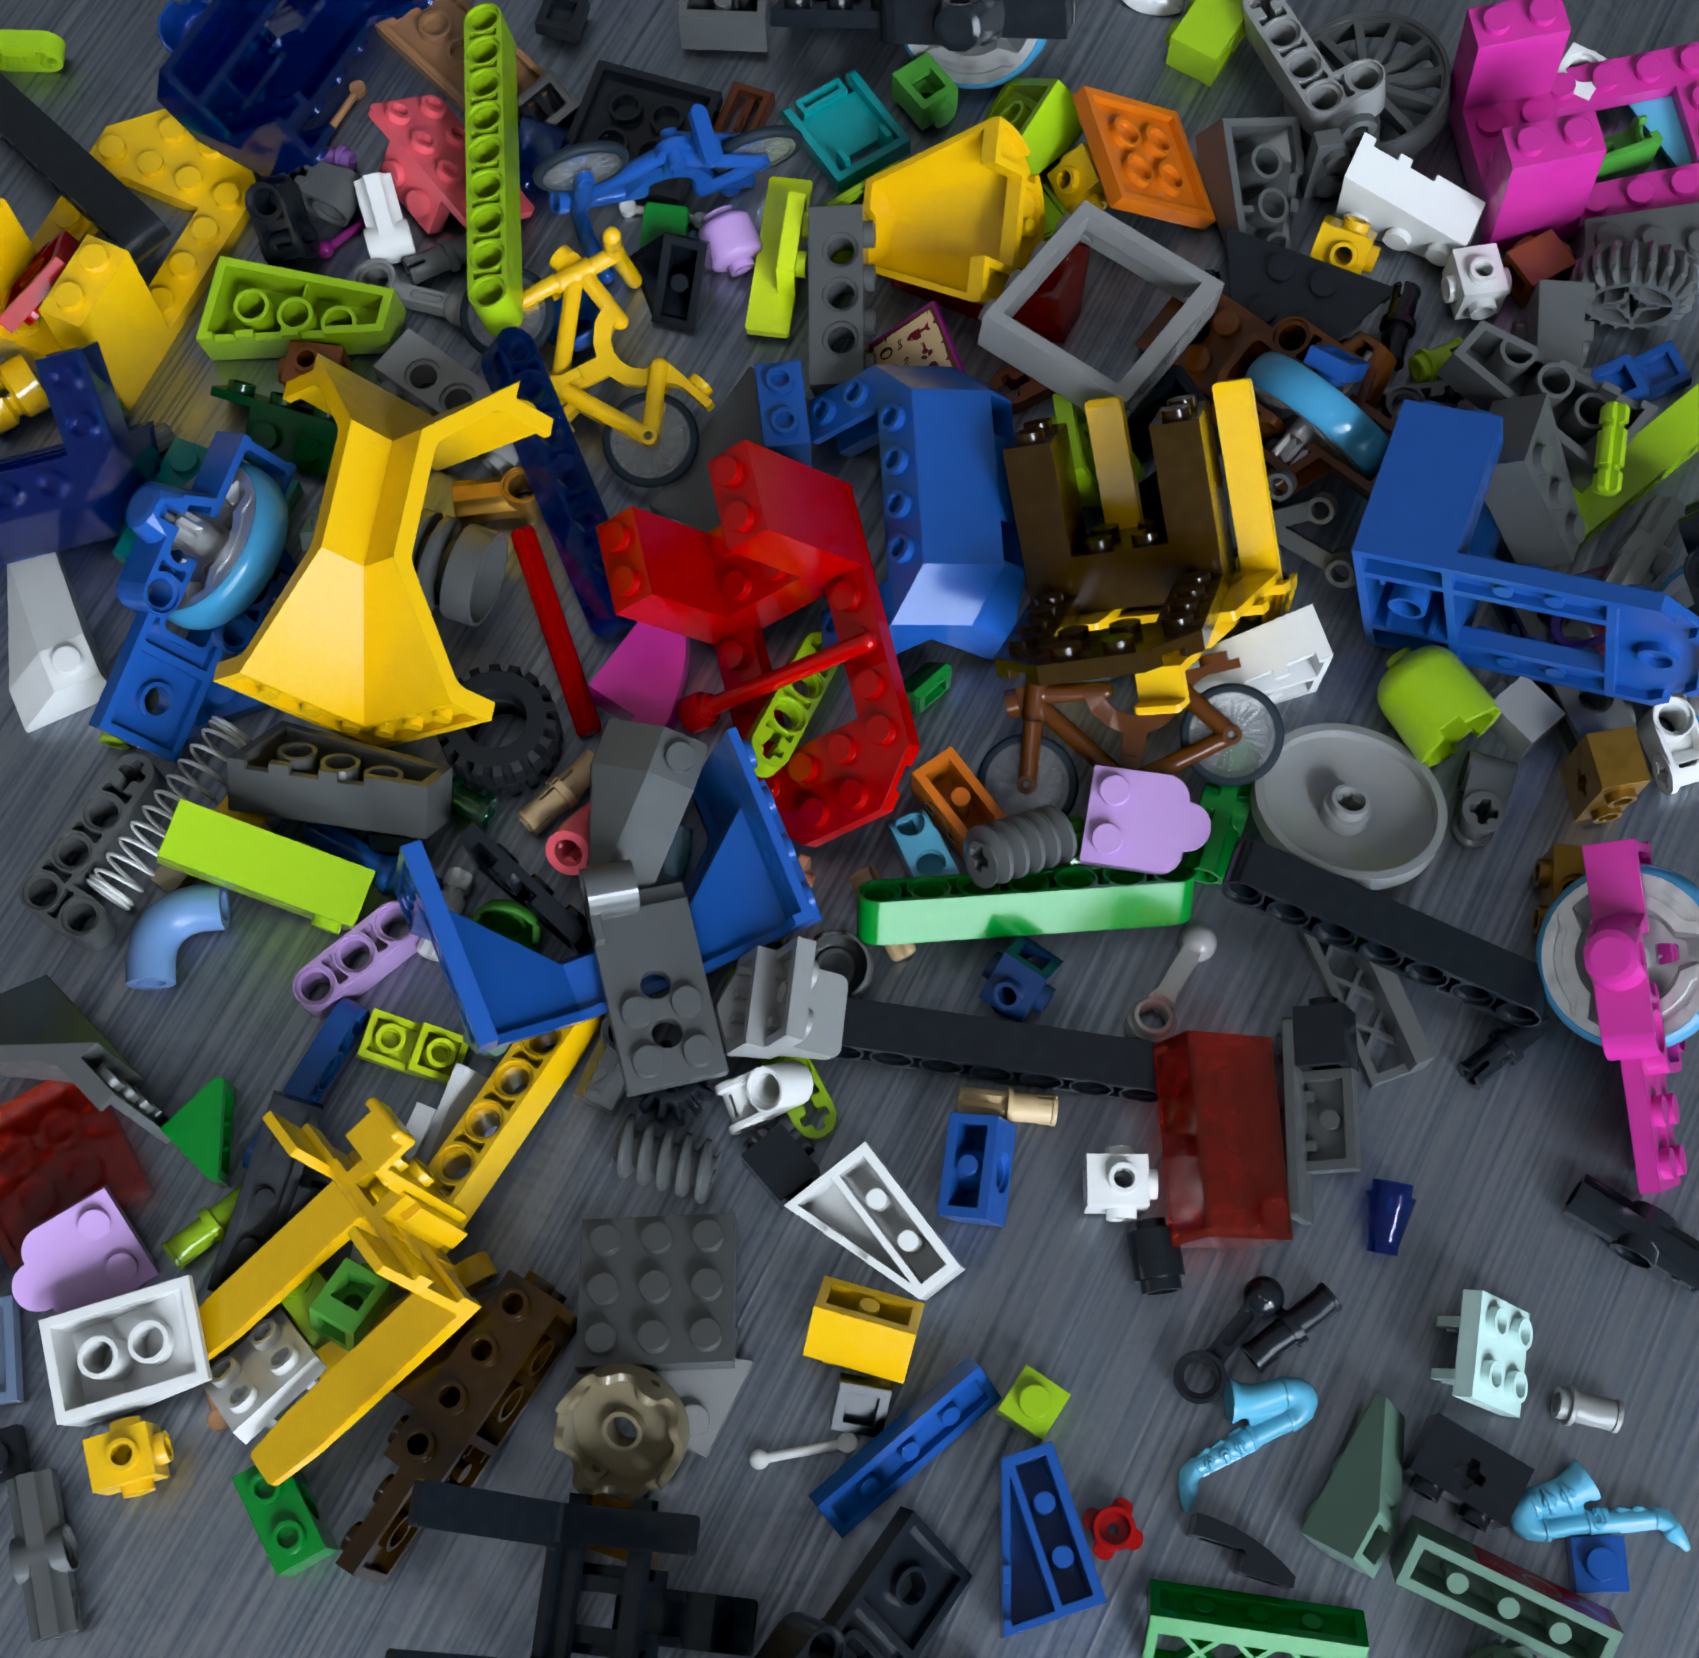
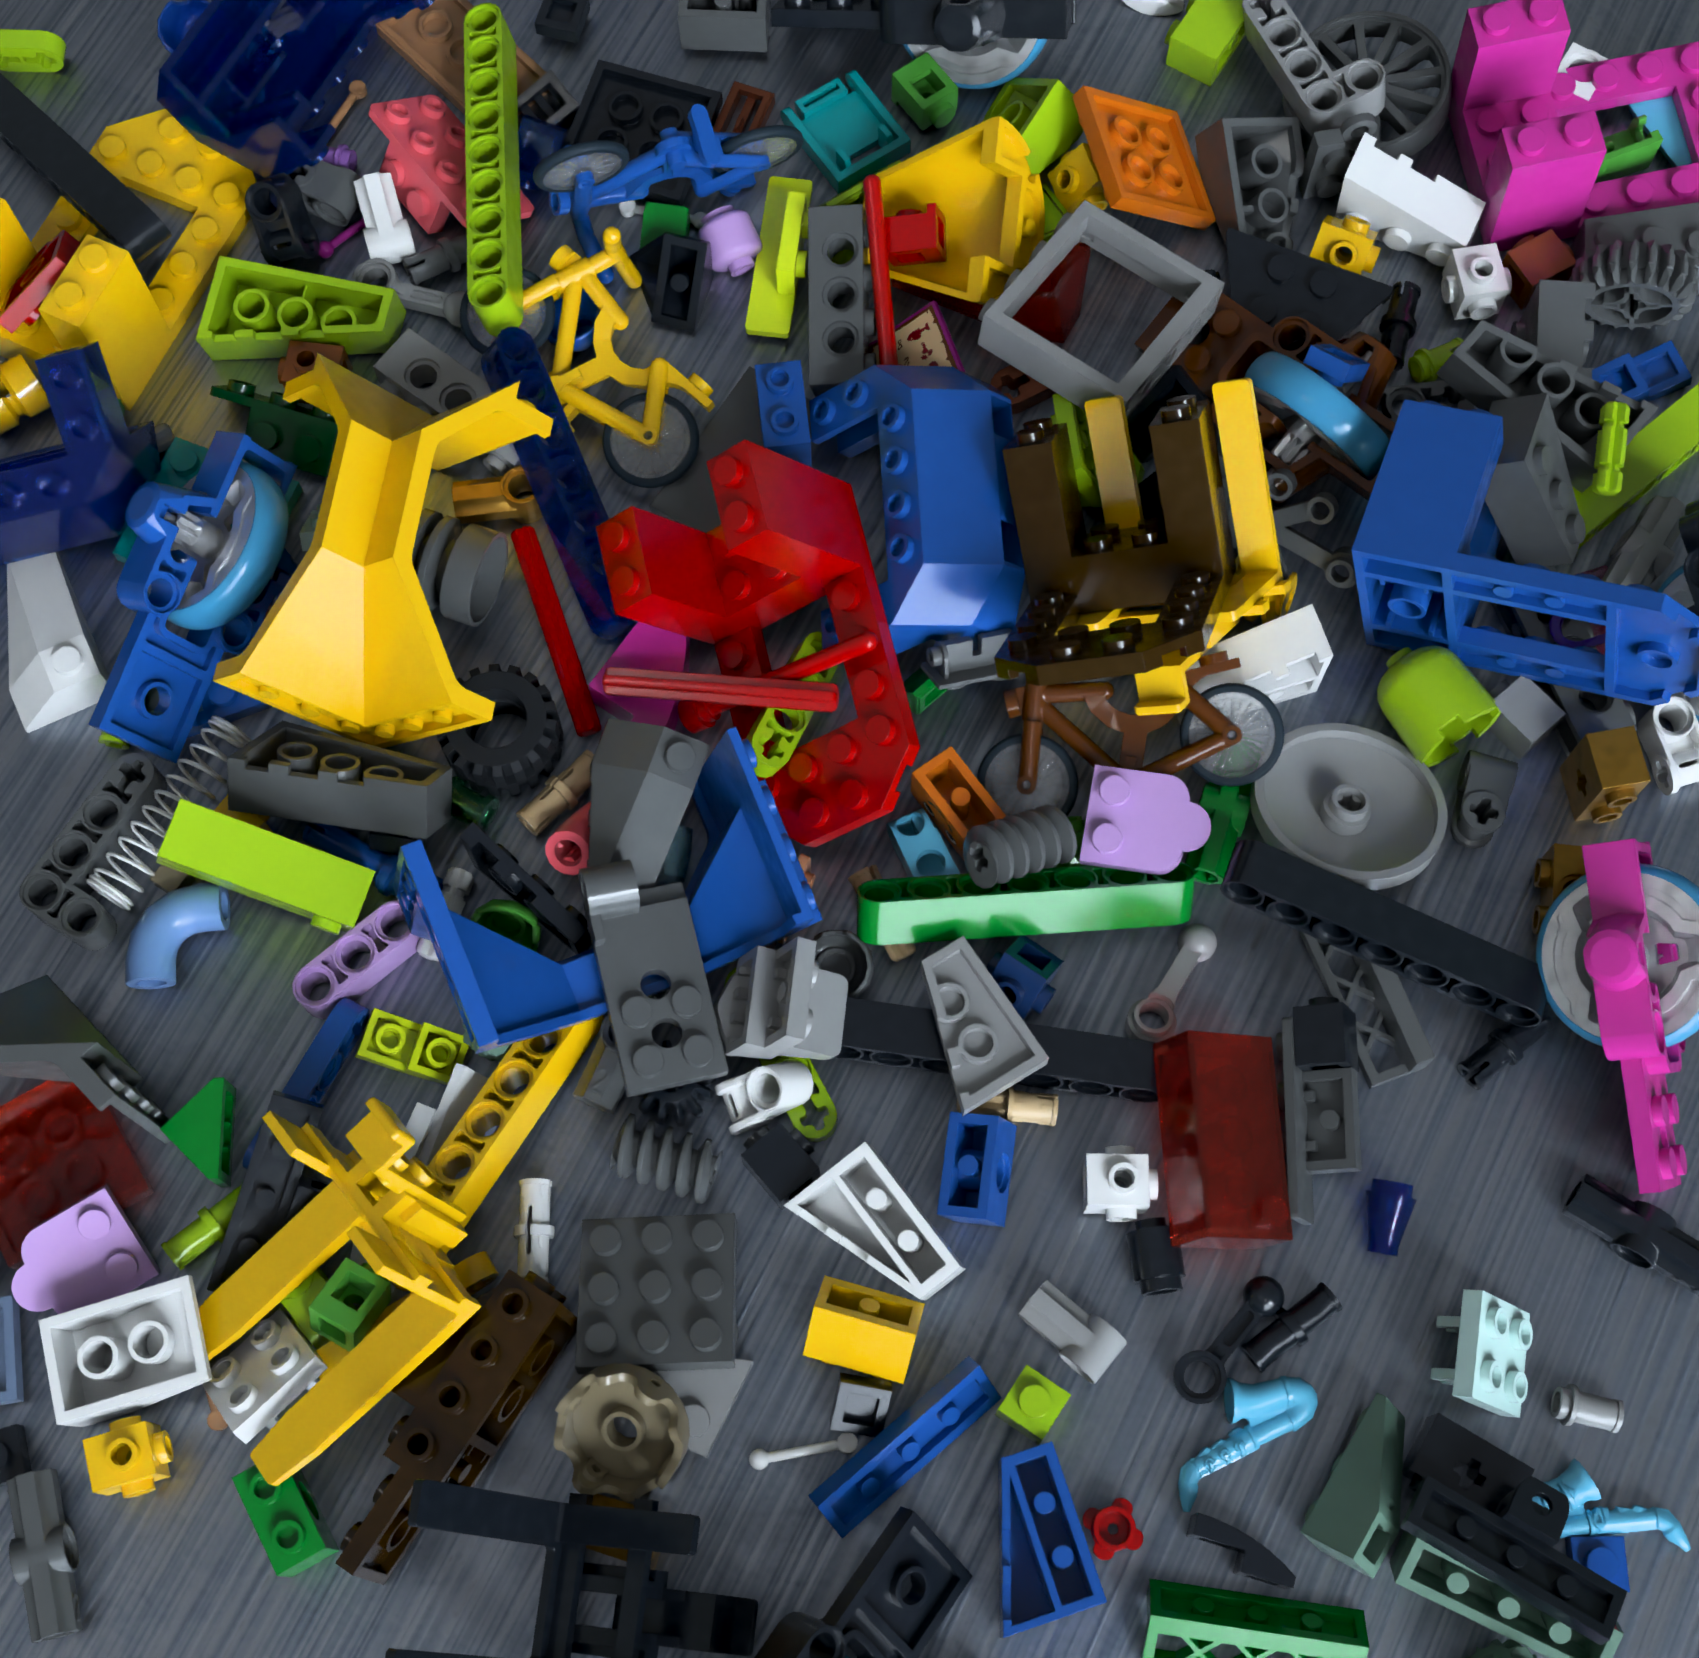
none -> white pin [513,1178,555,1282]
none -> red axle [602,667,840,713]
none -> red piece [863,174,900,365]
none -> red brick [884,203,946,267]
none -> light grey wing [920,936,1049,1117]
none -> dark grey hinge [921,628,1023,690]
none -> light grey piece [1018,1279,1127,1384]
none -> black plate [1400,1475,1628,1646]

